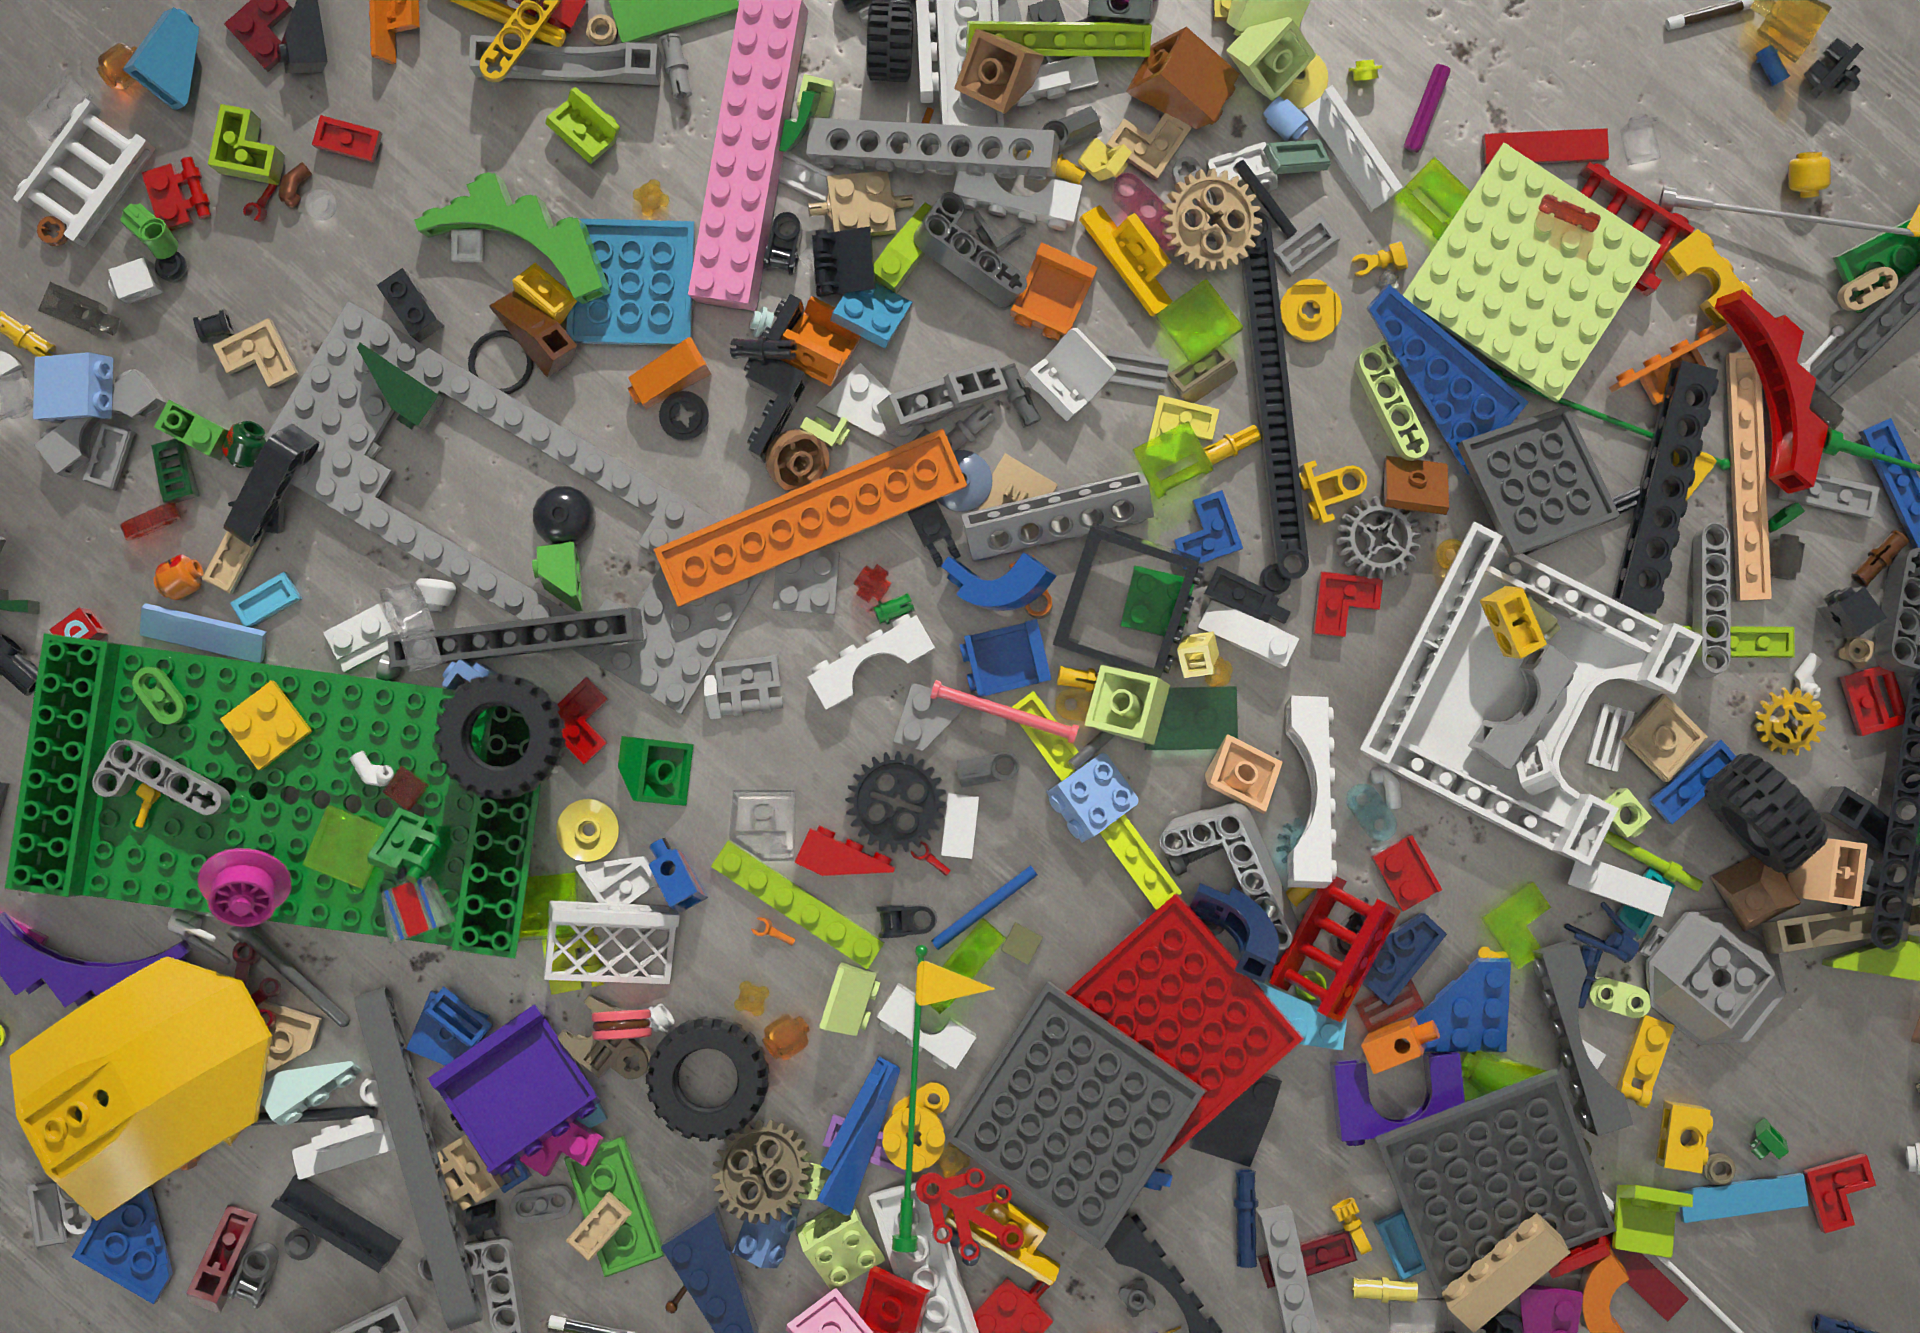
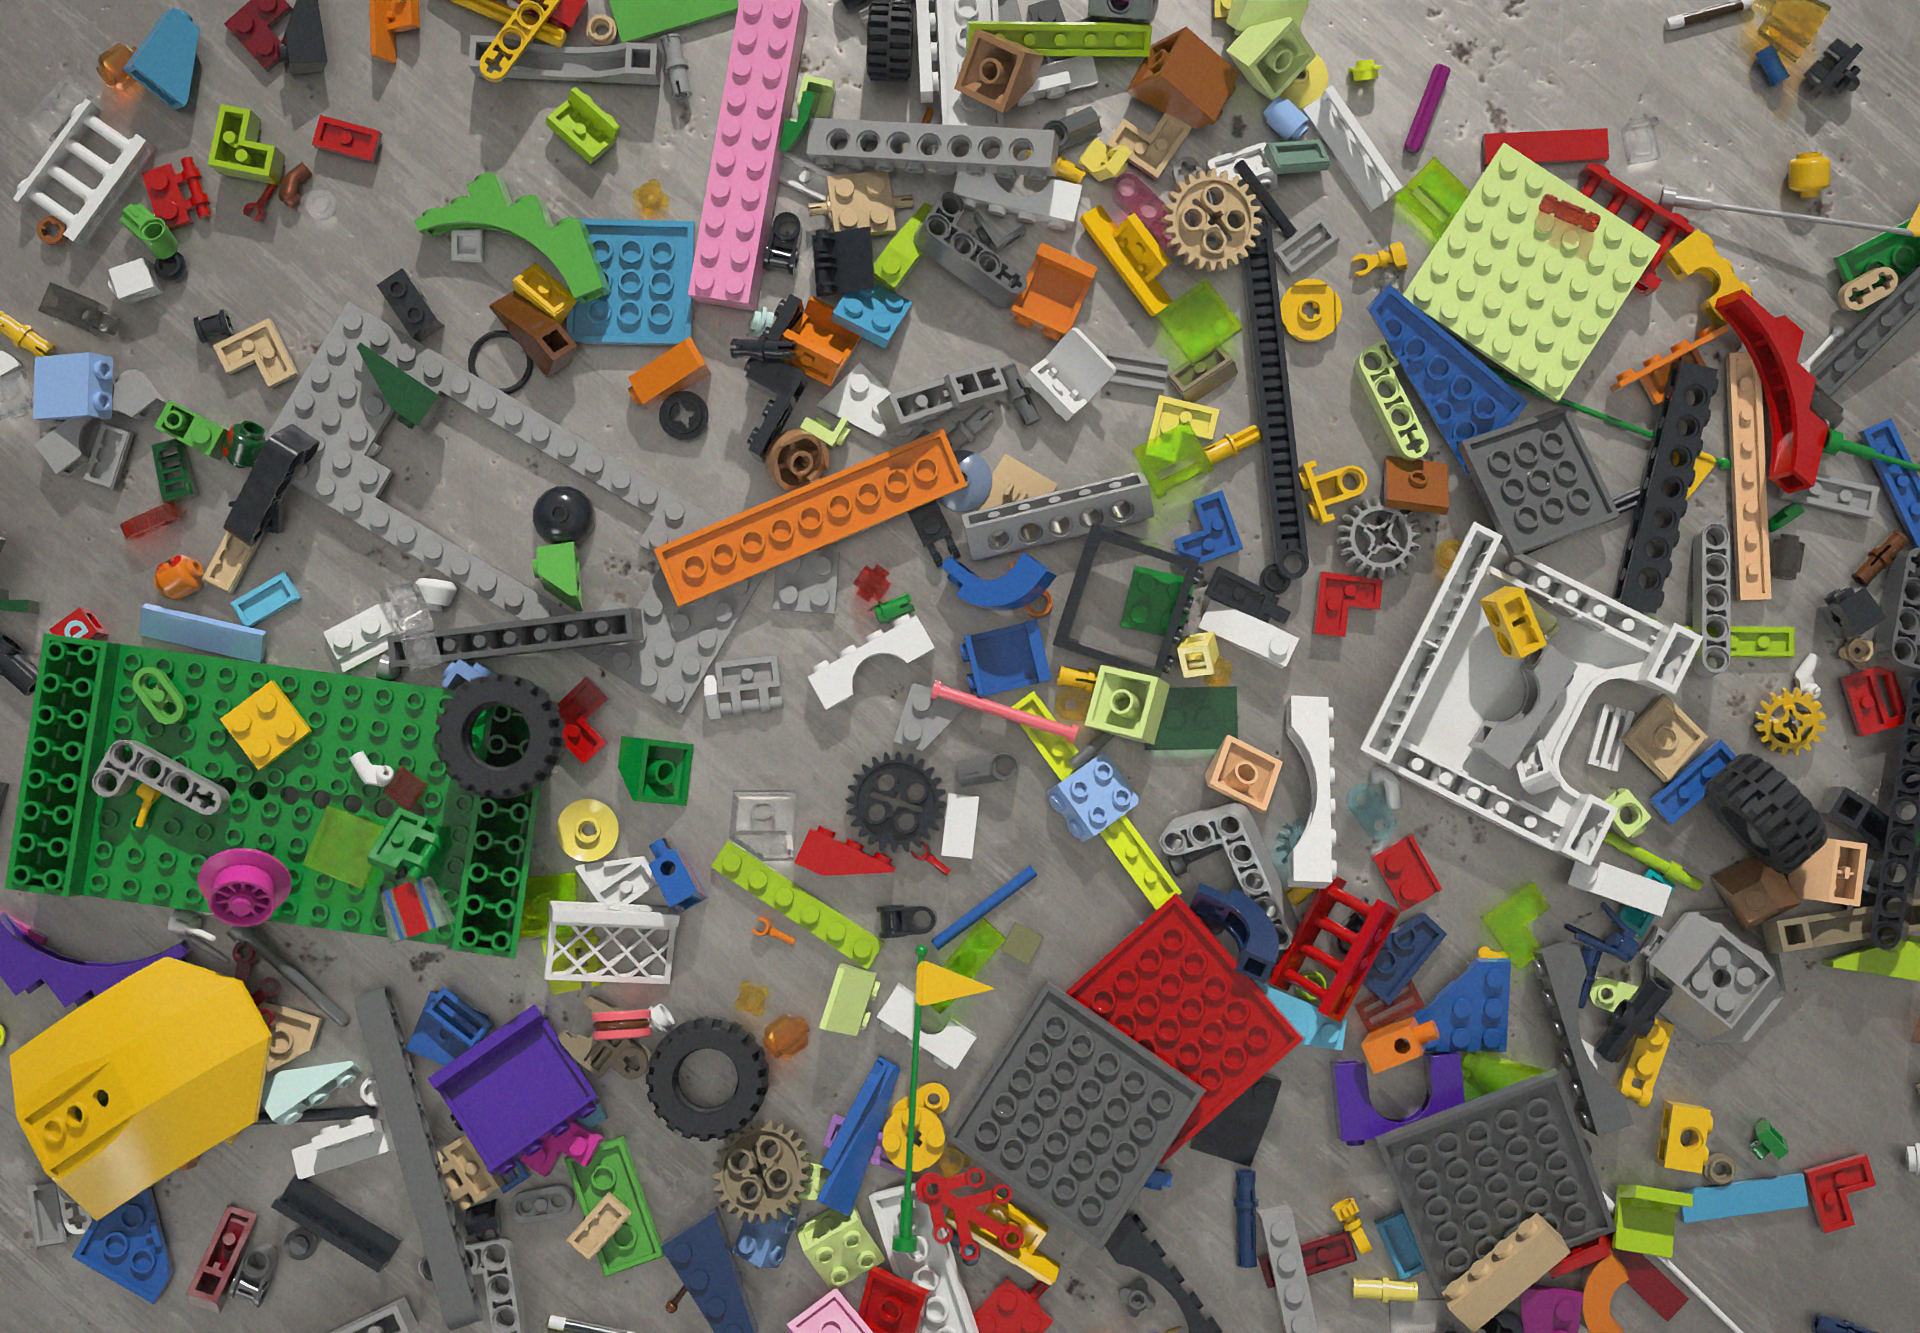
none -> black piece [1594,975,1673,1063]

